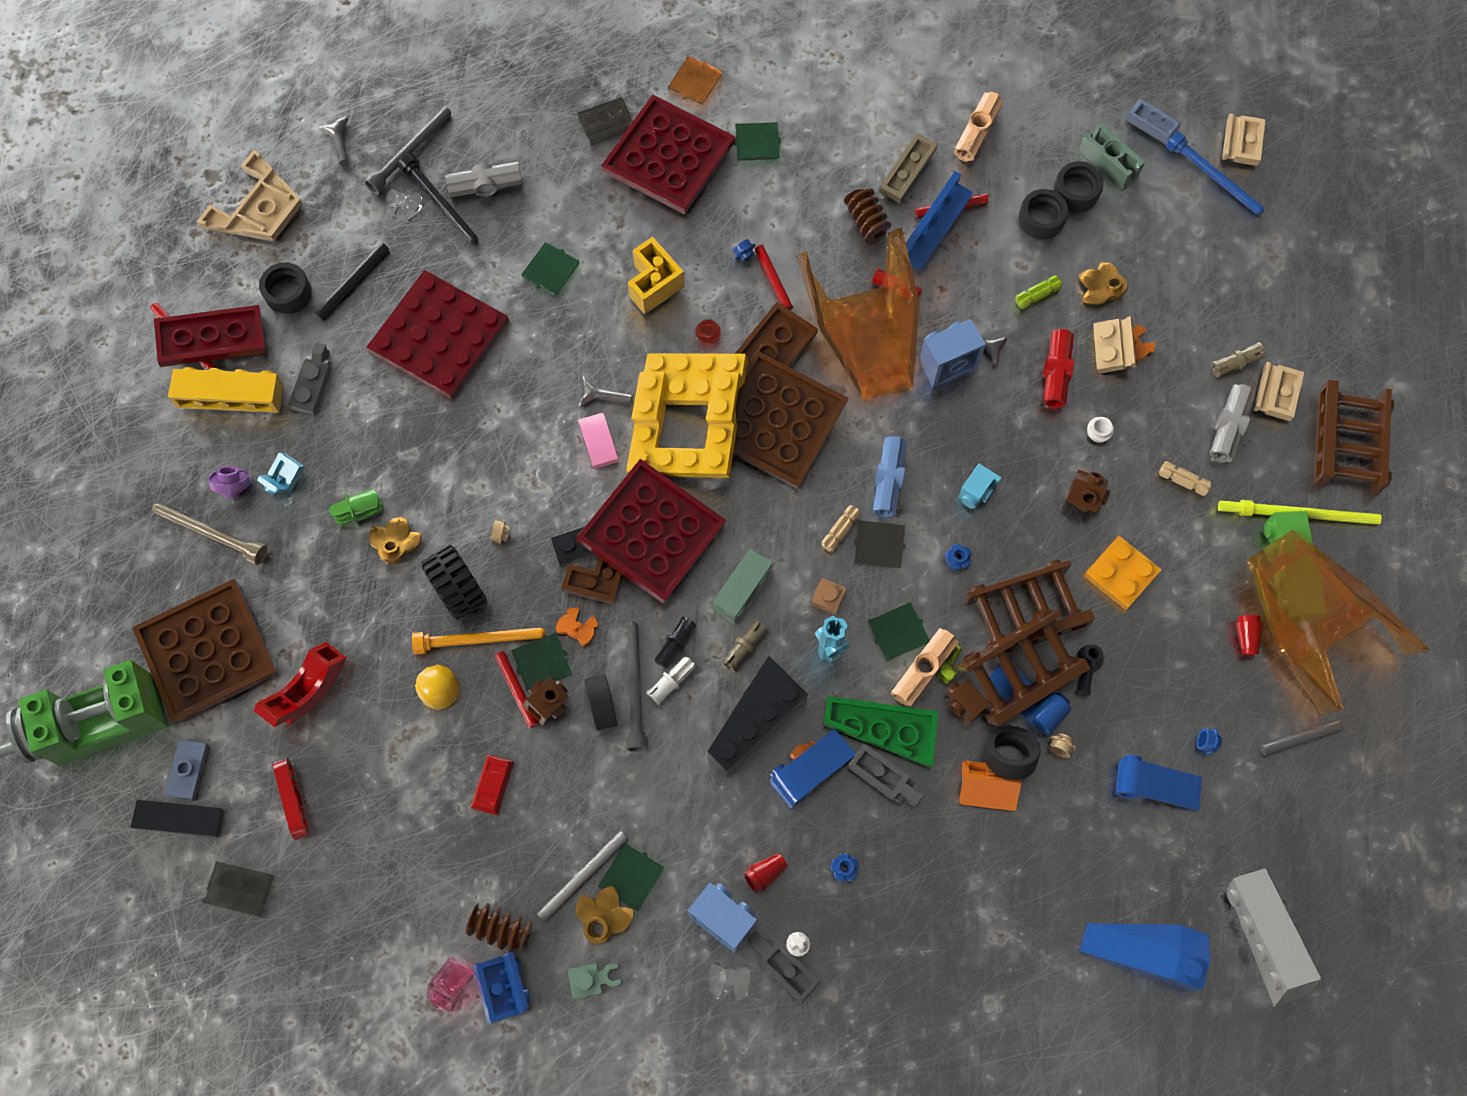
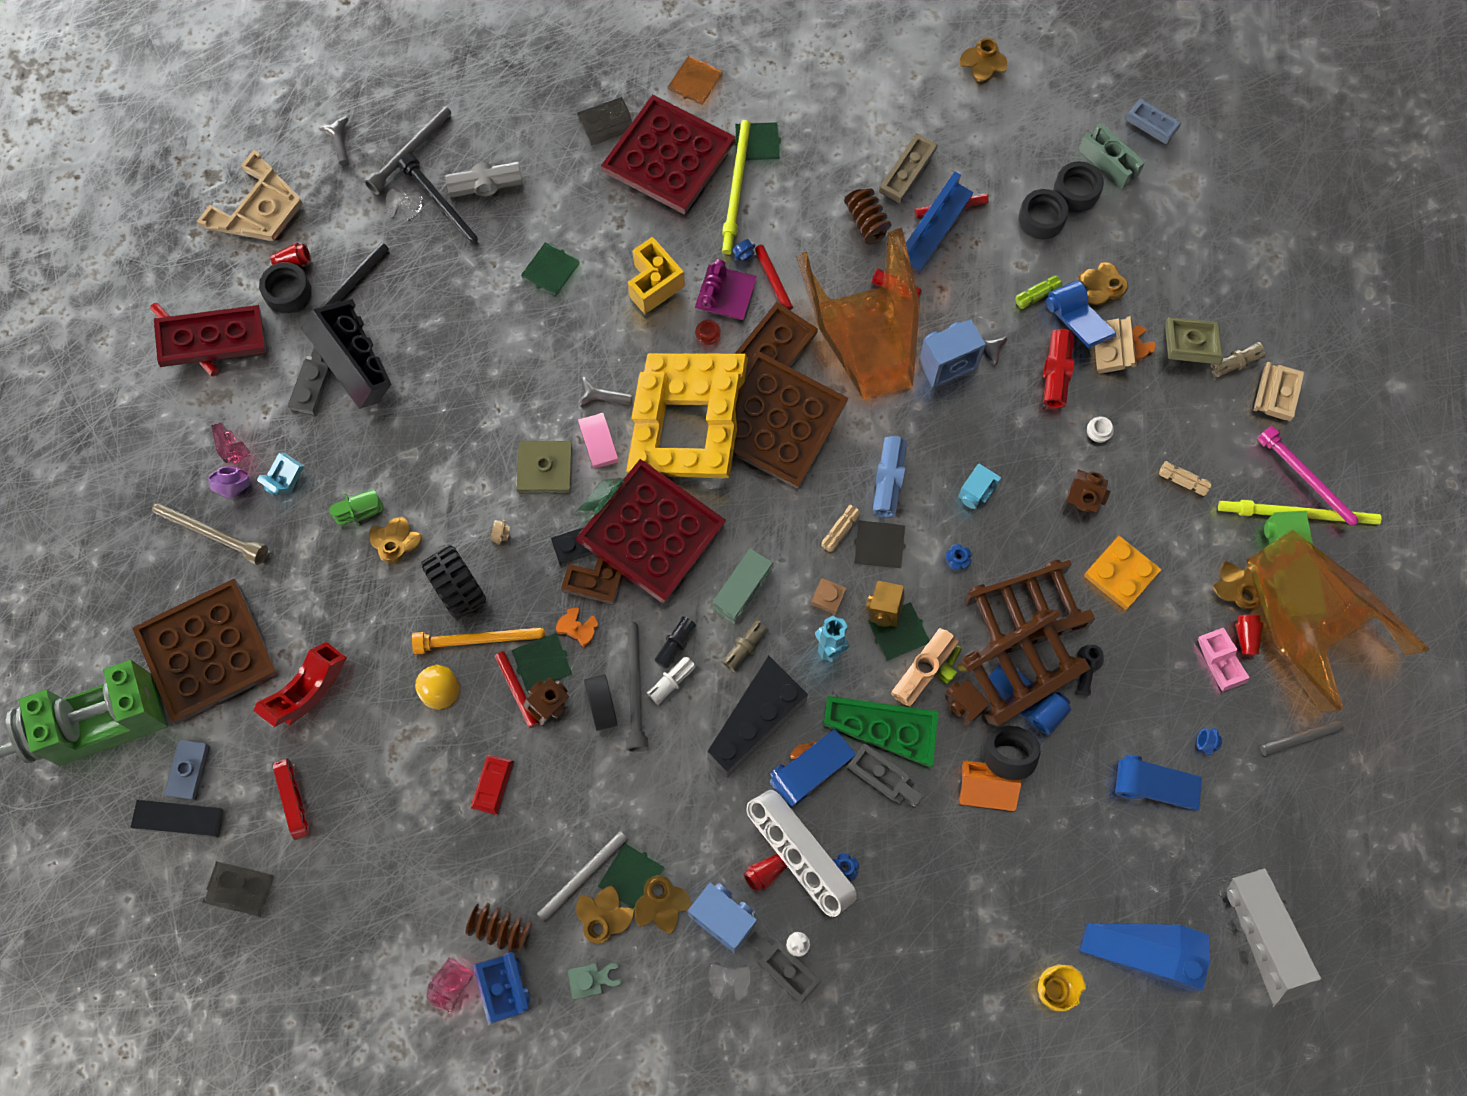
yellow brick [168,367,284,413] -> none
dark red plate [366,270,509,399] -> none
light nougat piece [954,91,1004,162] -> none
tan plate [1048,733,1076,758] -> none
blue piece [1165,131,1264,215] -> none
light grey piece [1209,384,1255,463] -> none
tan plate [1222,113,1265,166] -> none
reddish brown fence [1314,380,1395,495] -> none
none -> clear pink bracket [211,422,250,463]
none -> red cone [270,243,311,268]
none -> black wedge [301,299,392,409]
none -> olive plate [517,441,572,493]
none -> clear green piece [576,478,625,515]
none -> pearl gold plate [635,875,692,933]
none -> magenta hinge [695,259,757,320]
none -> neon yellow bar [722,120,751,255]
none -> white beam [746,790,857,917]
none -> pearl gold brick [866,581,905,627]
none -> pearl gold plate [959,38,1008,82]
none -> yellow hair [1037,965,1086,1012]
none -> blue door [1046,280,1116,348]
none -> olive plate [1165,317,1223,364]
none -> bright pink slope [1198,628,1249,692]
none -> pearl gold plate [1213,561,1265,609]
none -> dark pink piece [1257,425,1359,526]

